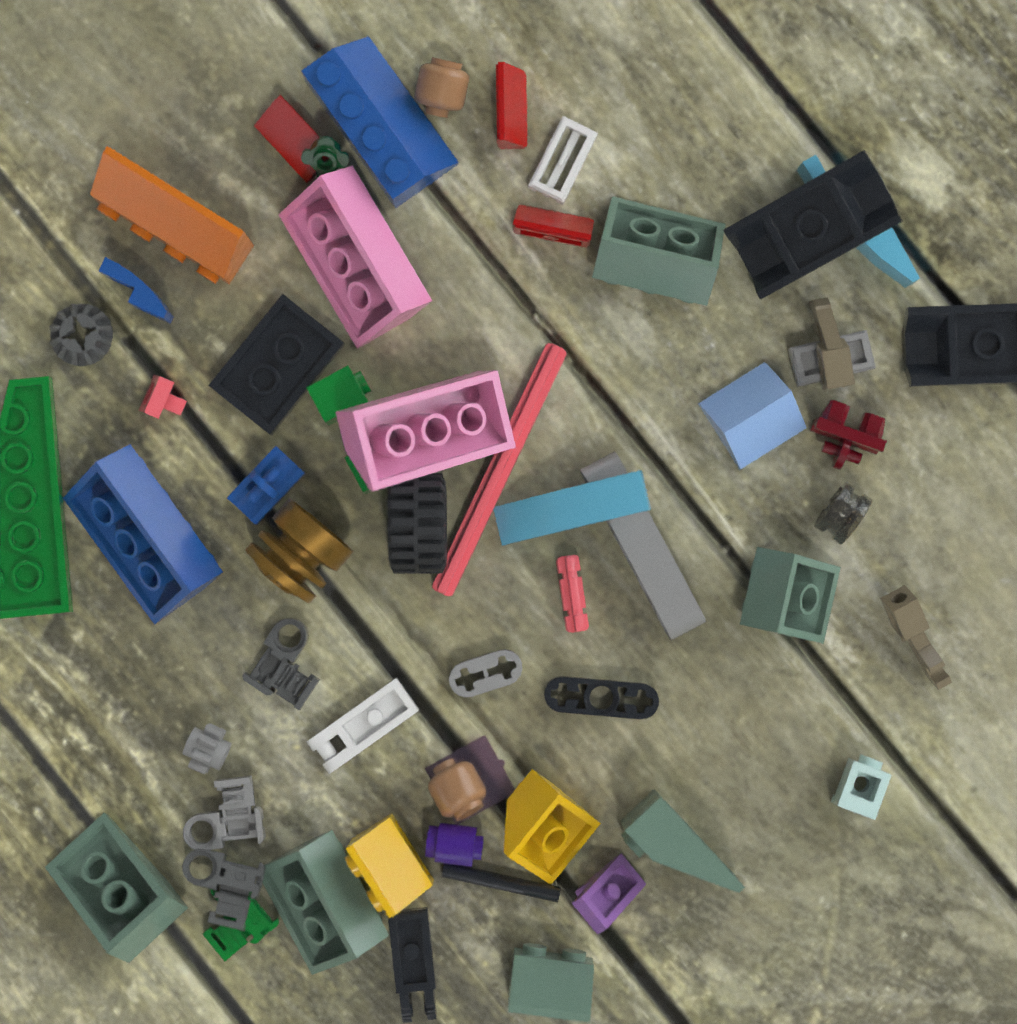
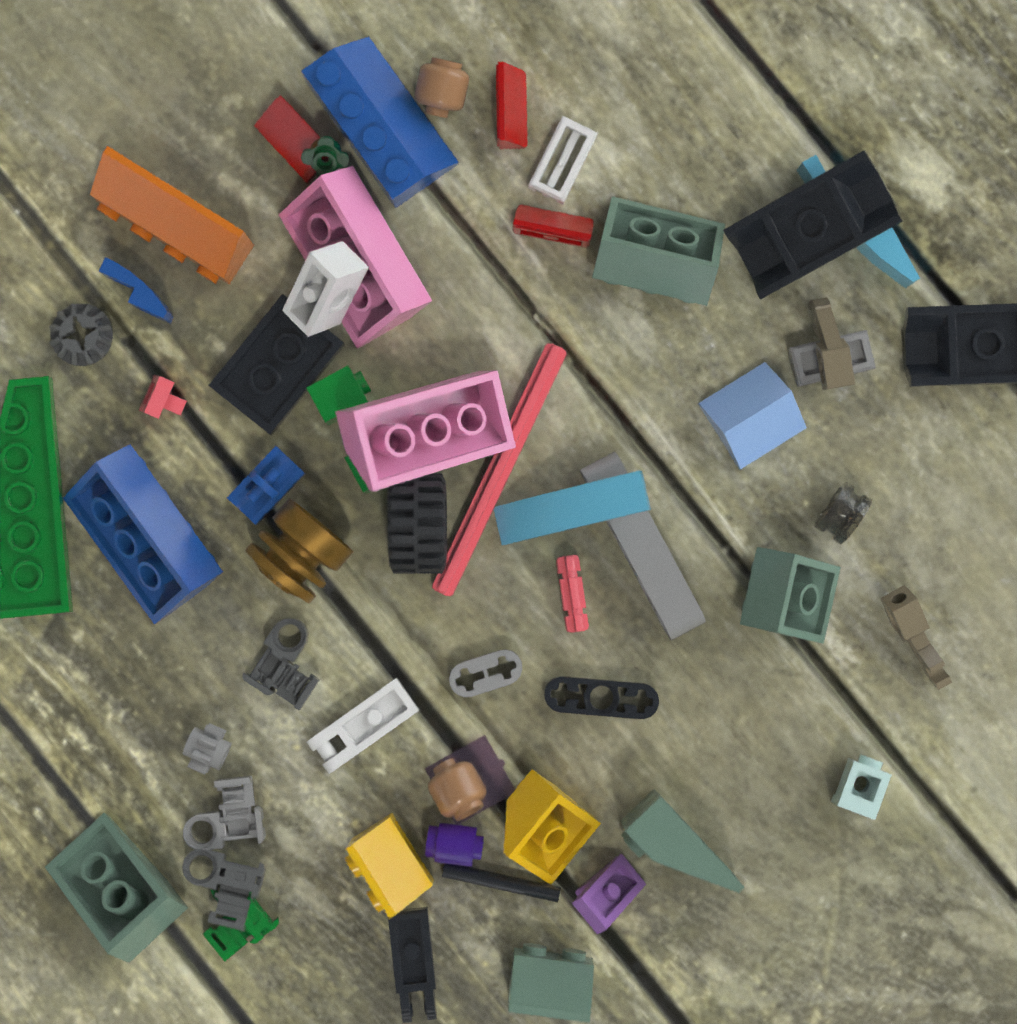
sand green slope [263,830,389,975] -> none
dark red hips [810,400,887,470] -> none
none -> white brick [282,241,369,337]

